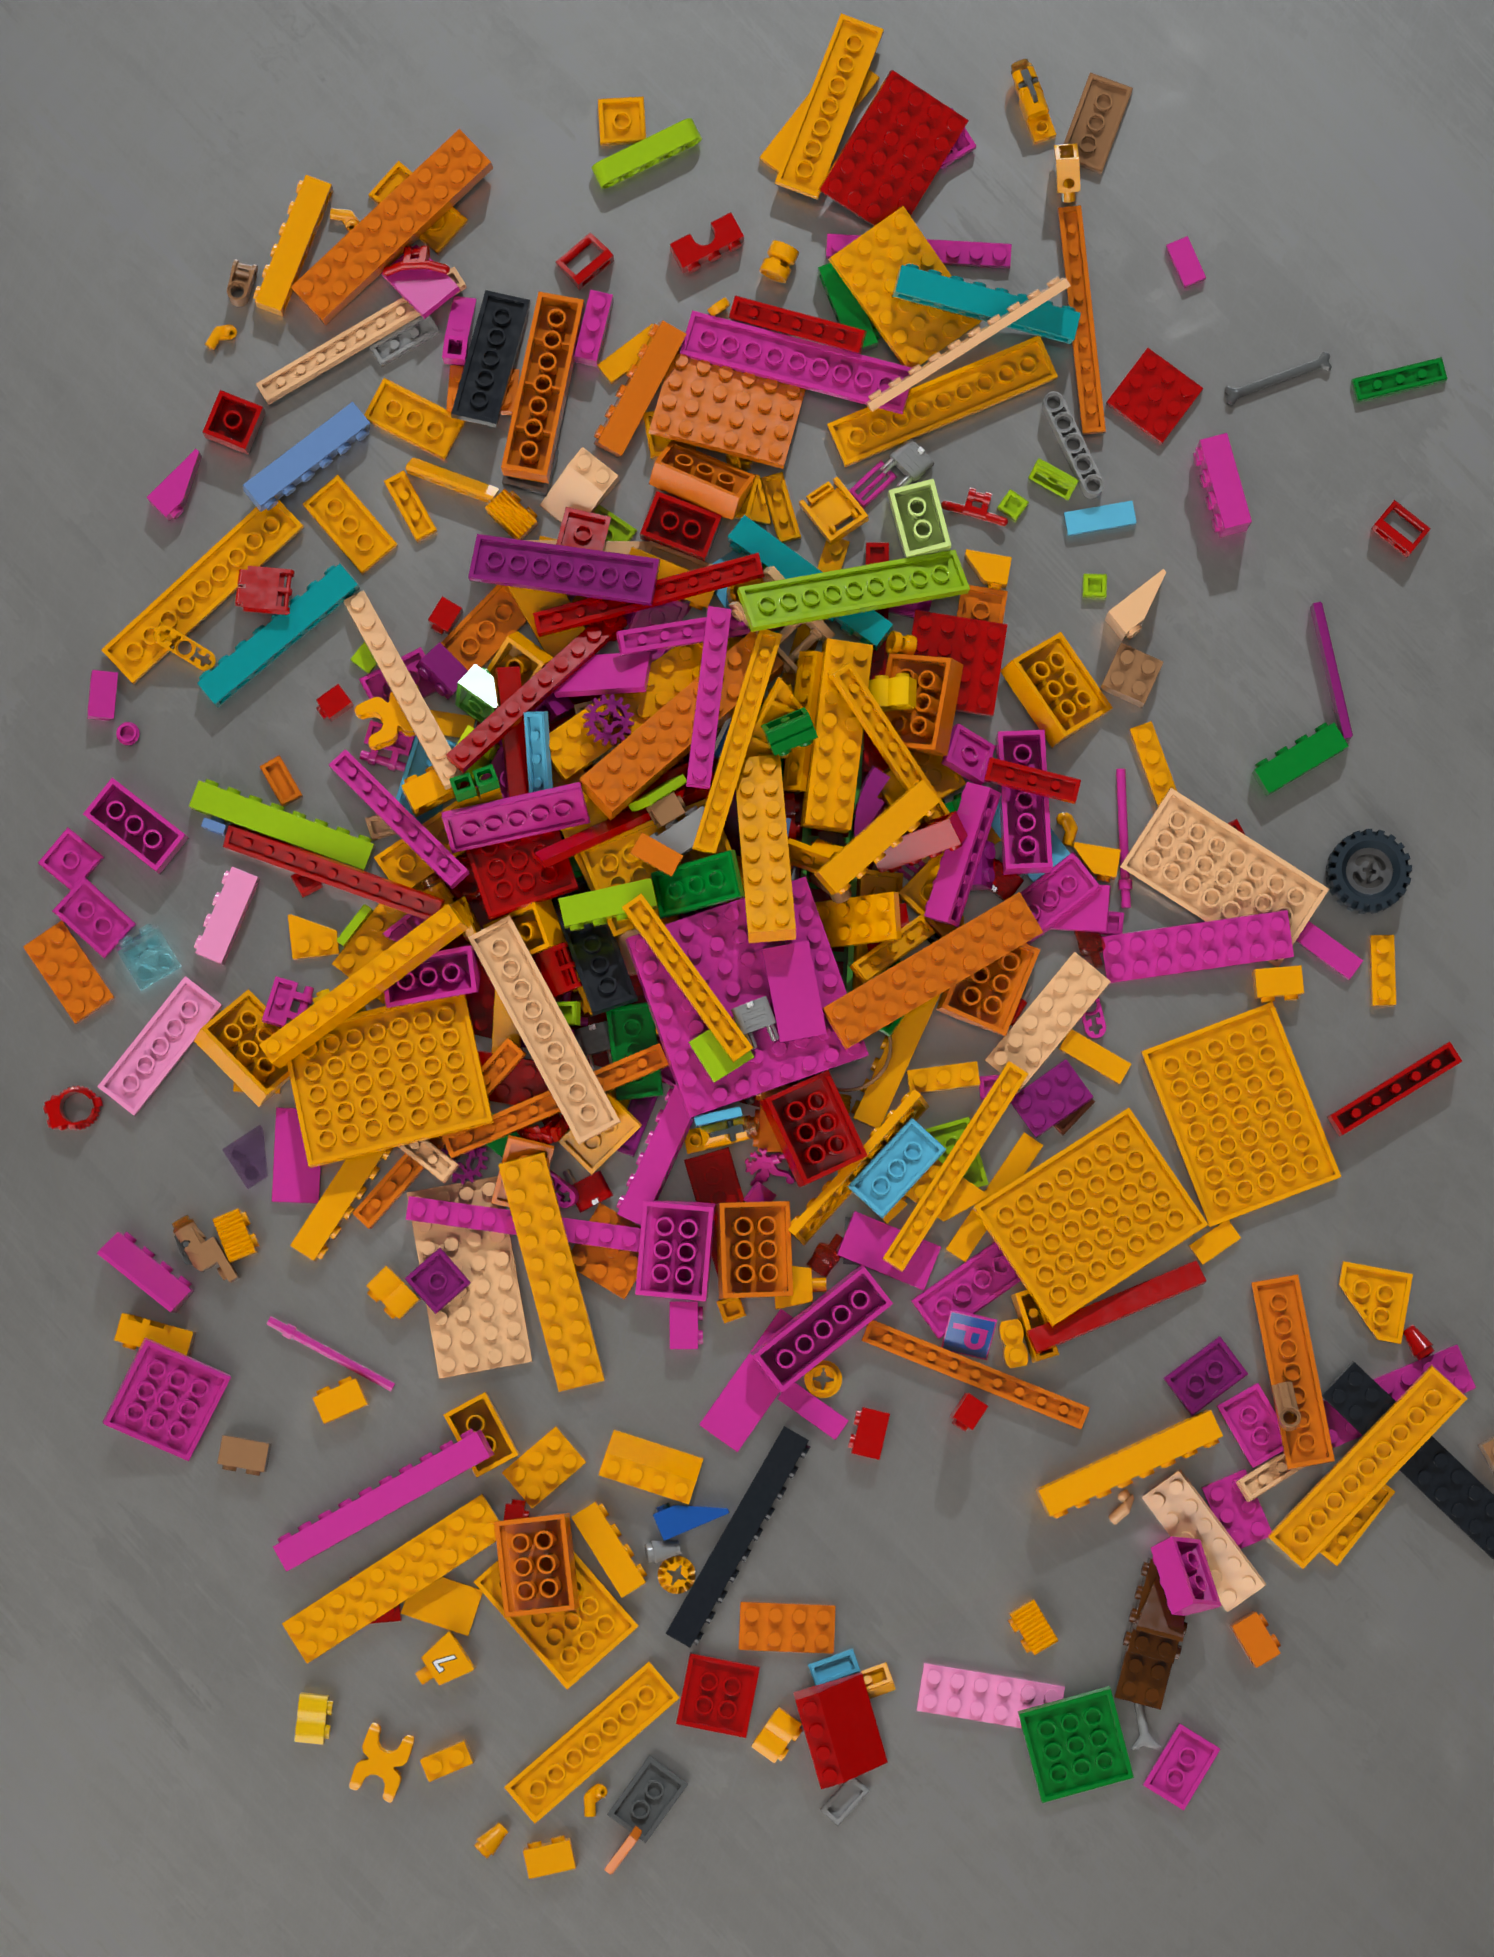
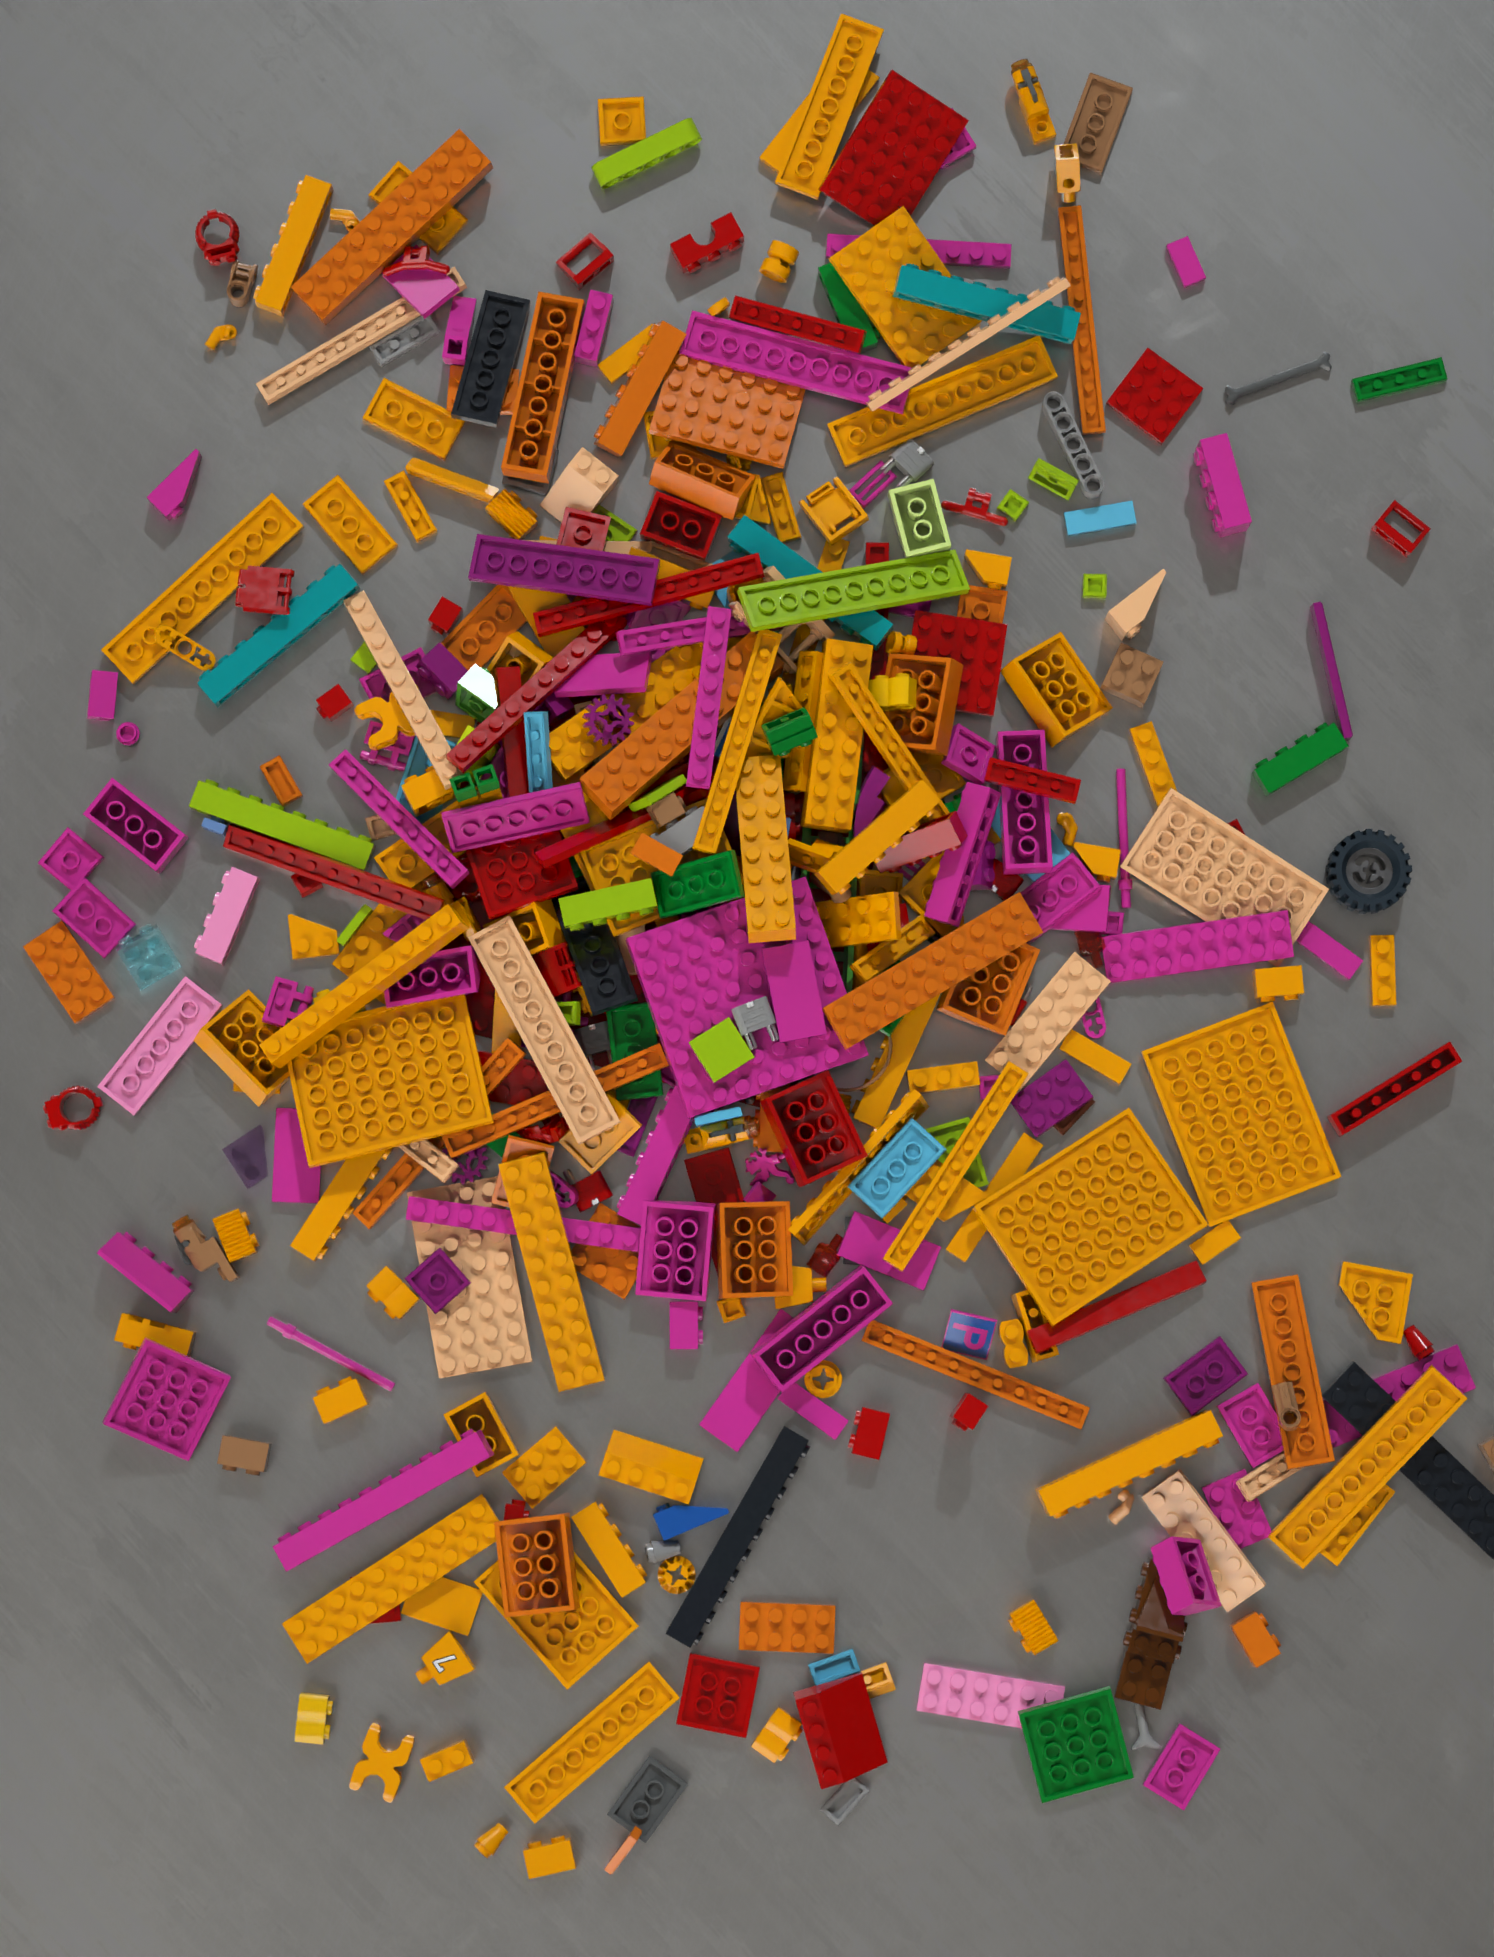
red brick [202,390,266,455] -> none
medium blue brick [243,402,370,512] -> none
light orange arm [584,1784,608,1817] -> none
light orange plate [622,893,753,1063] -> none
dark pink tile [911,1242,1021,1339] -> none
none -> red piece [195,209,240,266]

